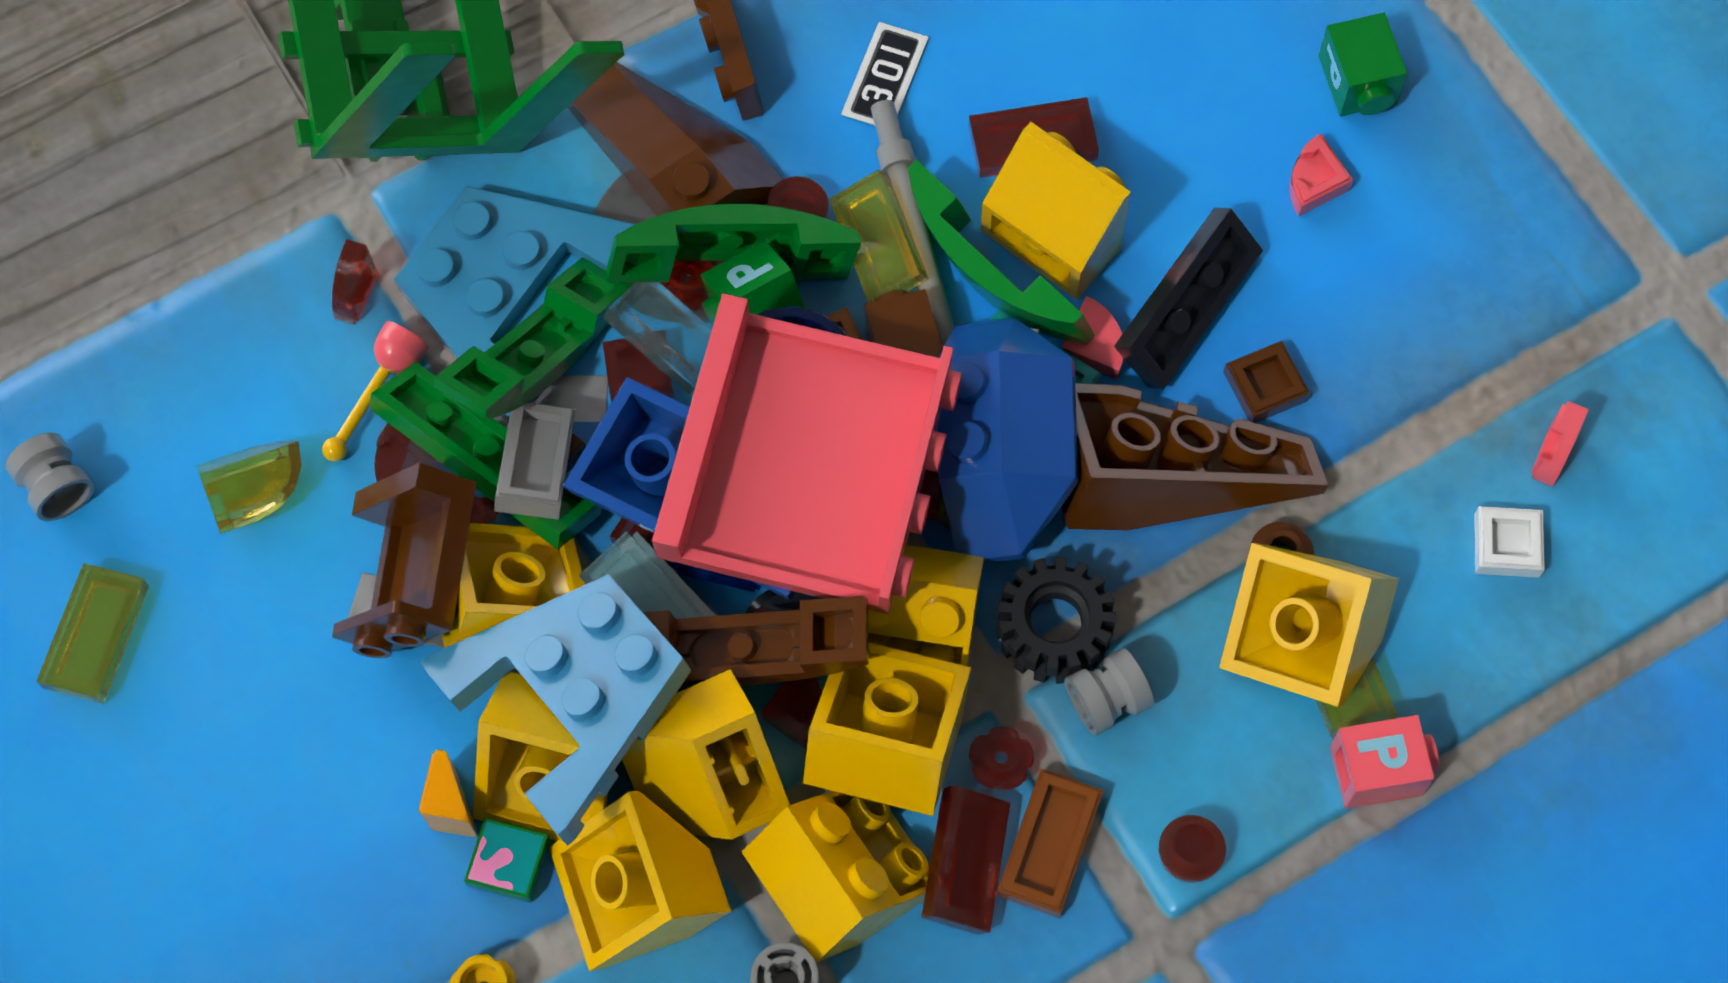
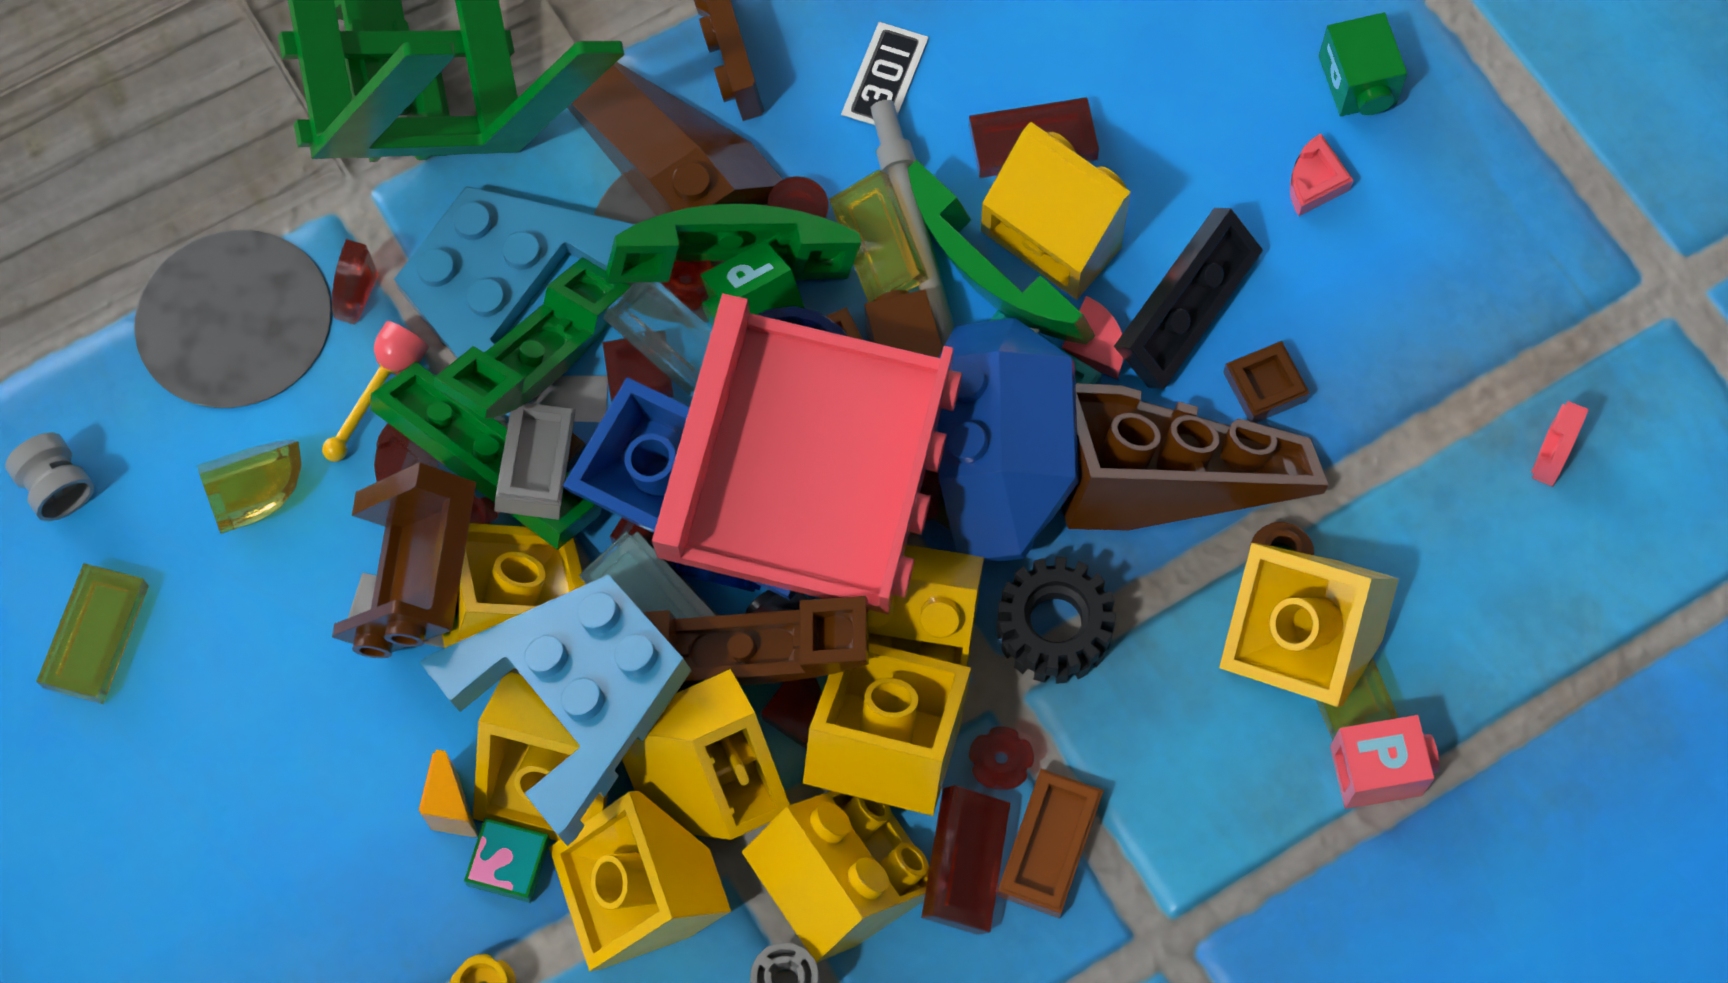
light grey wheel [1064,648,1154,736] -> none
clear red plate [1158,815,1226,883] -> none
white tile [1474,506,1544,578] -> none
none -> flat silver sticker [134,230,331,408]

